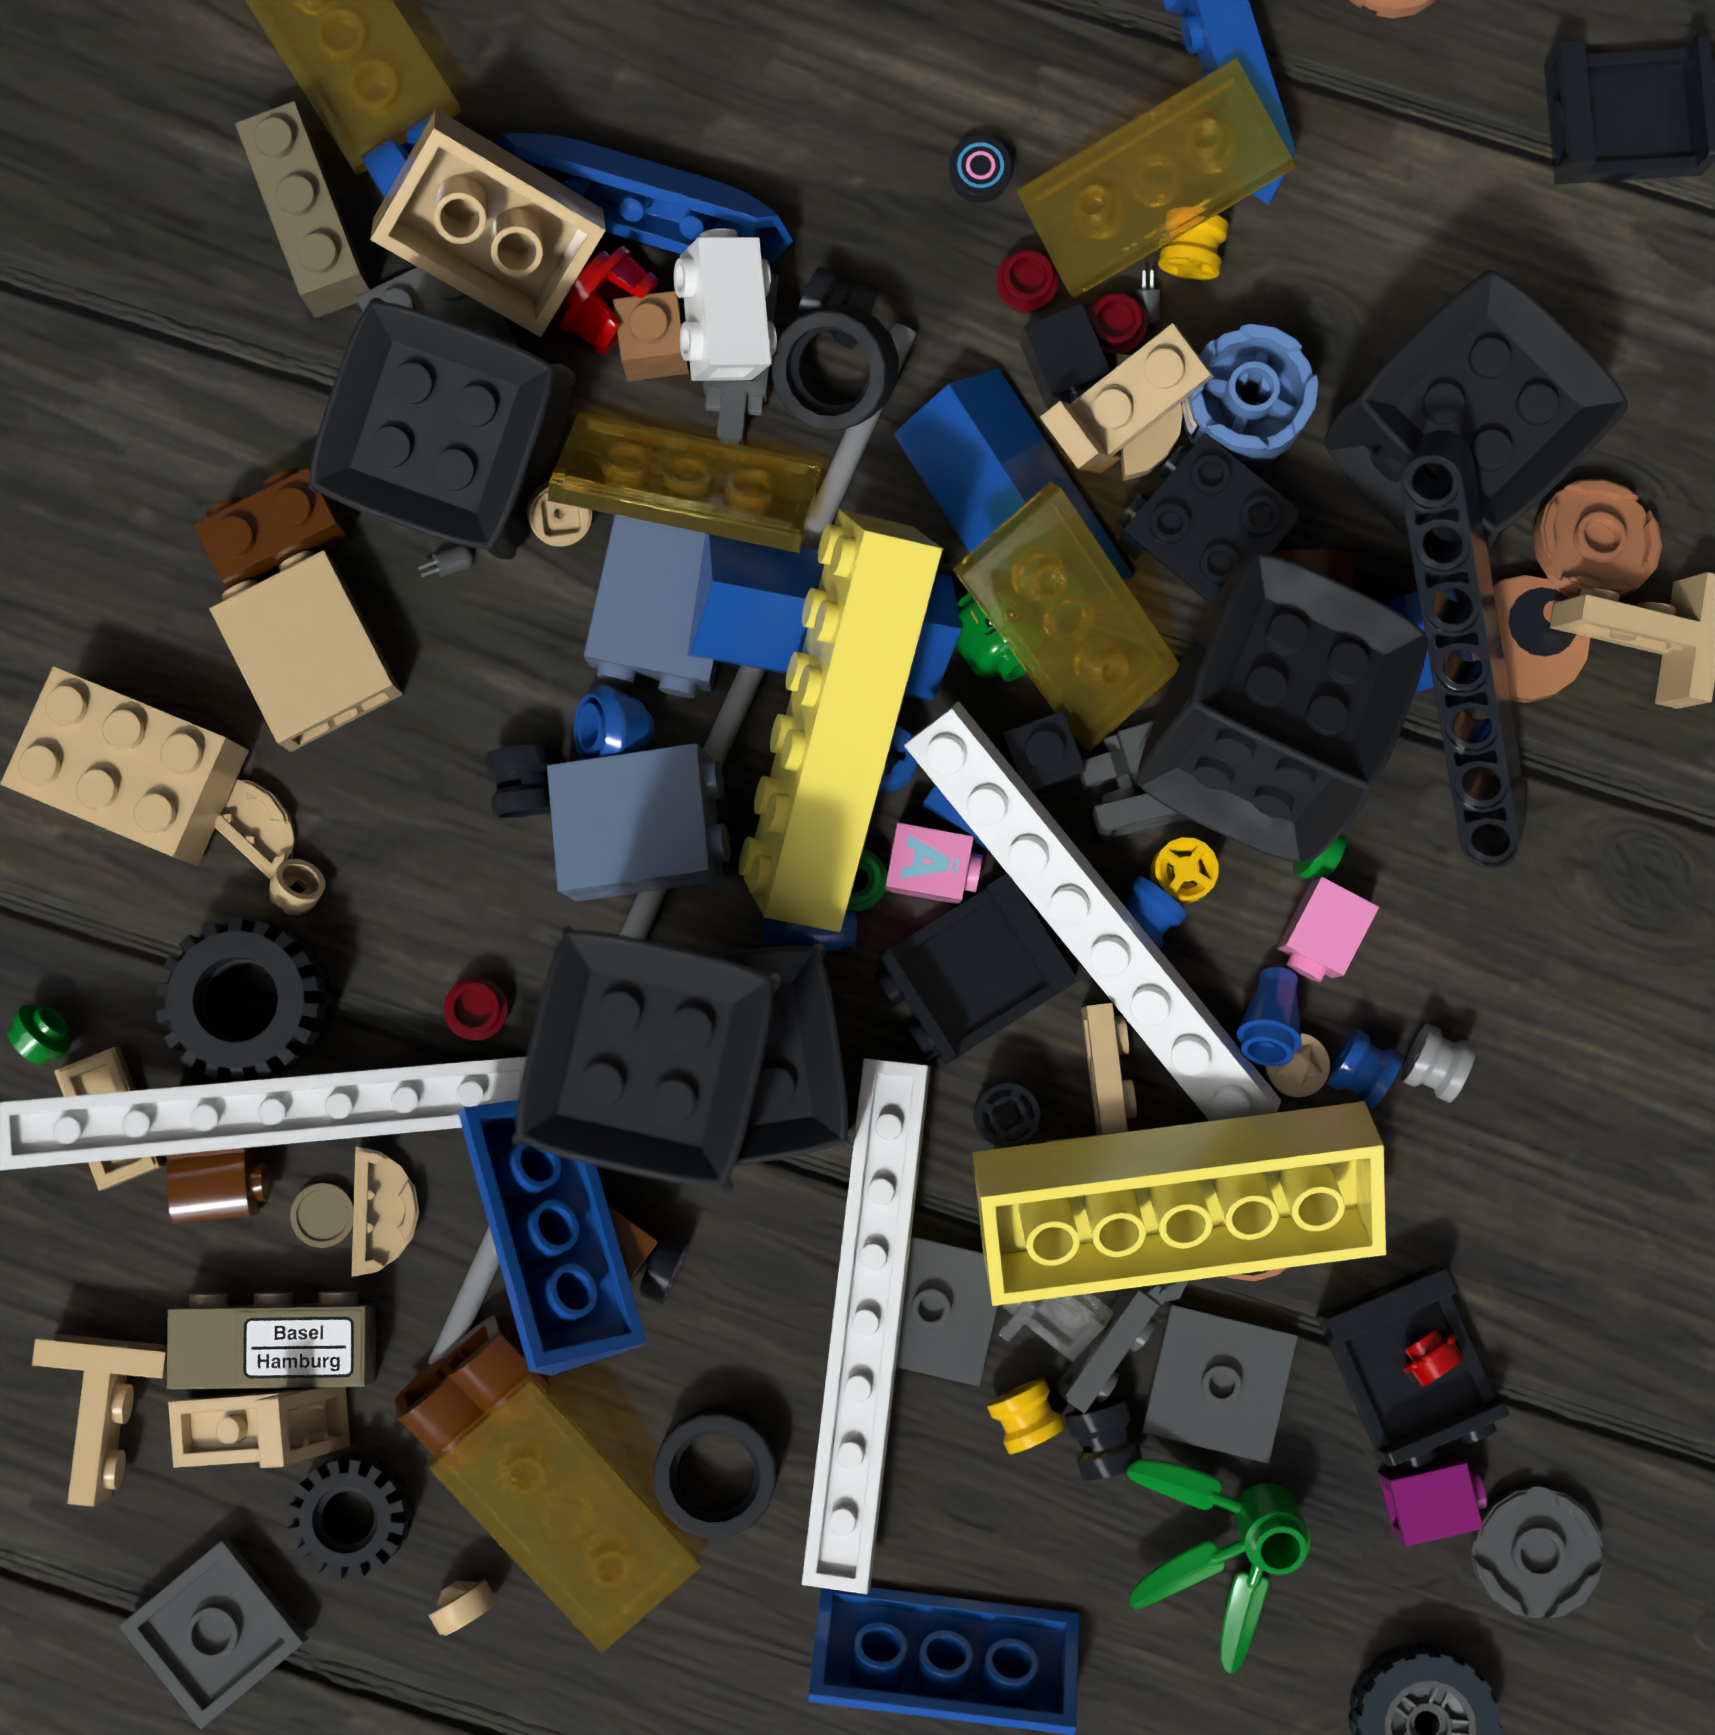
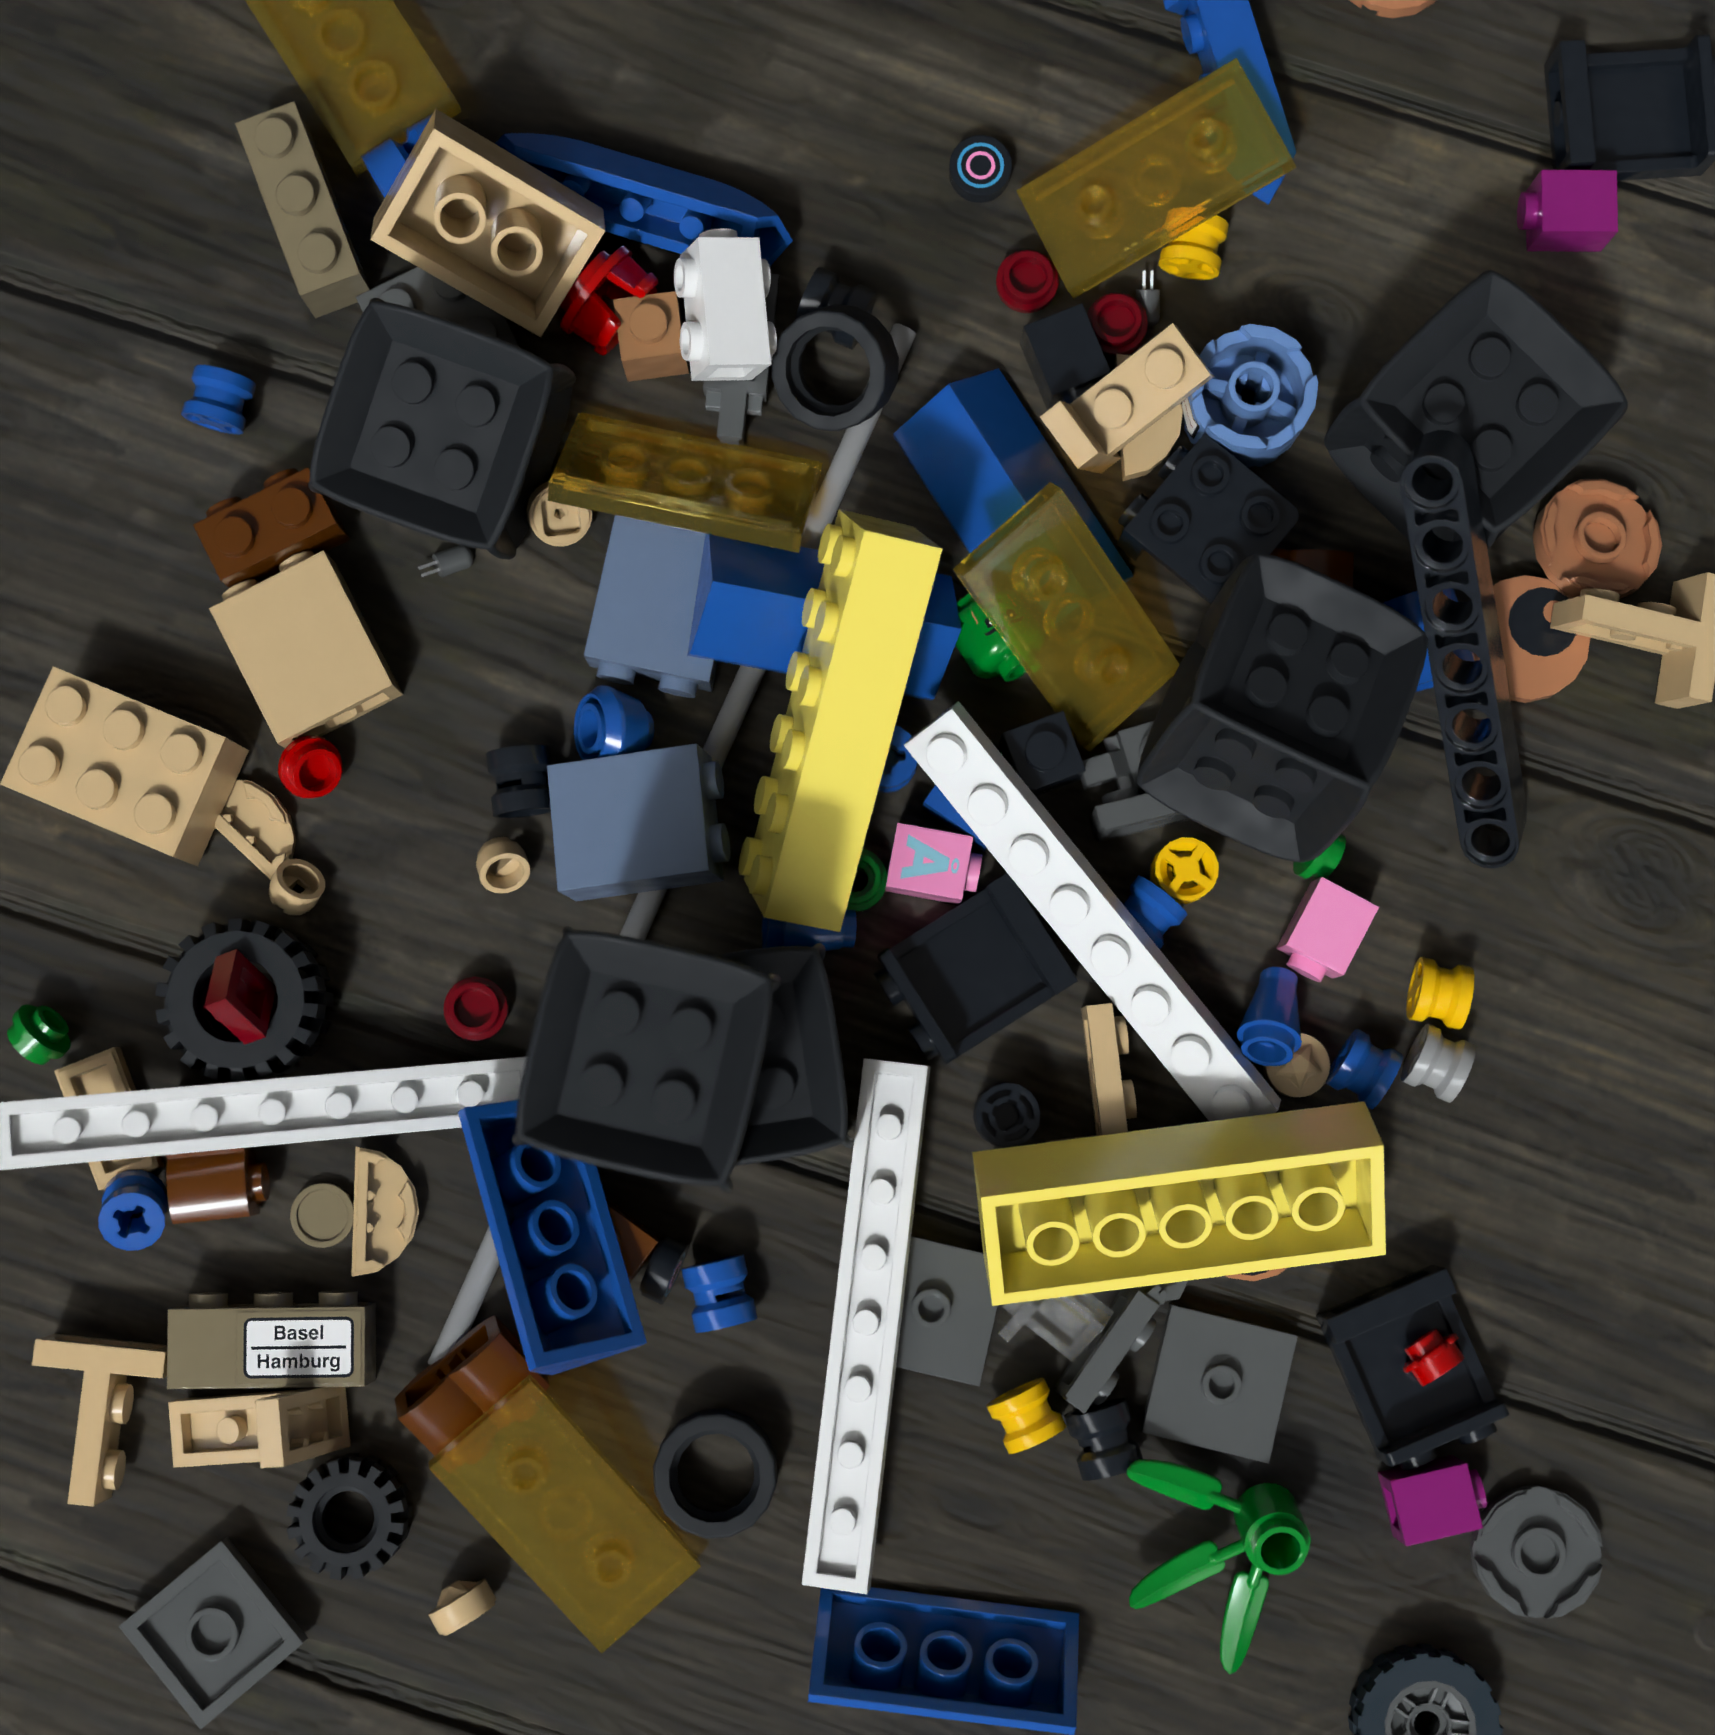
none -> blue wheel [98,1170,168,1251]
none -> blue wheel [181,365,256,435]
none -> dark red plate [204,949,276,1045]
none -> red plate [278,735,342,798]
none -> tan hinge [476,837,530,894]
none -> blue wheel [681,1254,758,1333]
none -> yellow wheel [1406,957,1475,1030]
none -> magenta brick [1517,170,1618,252]

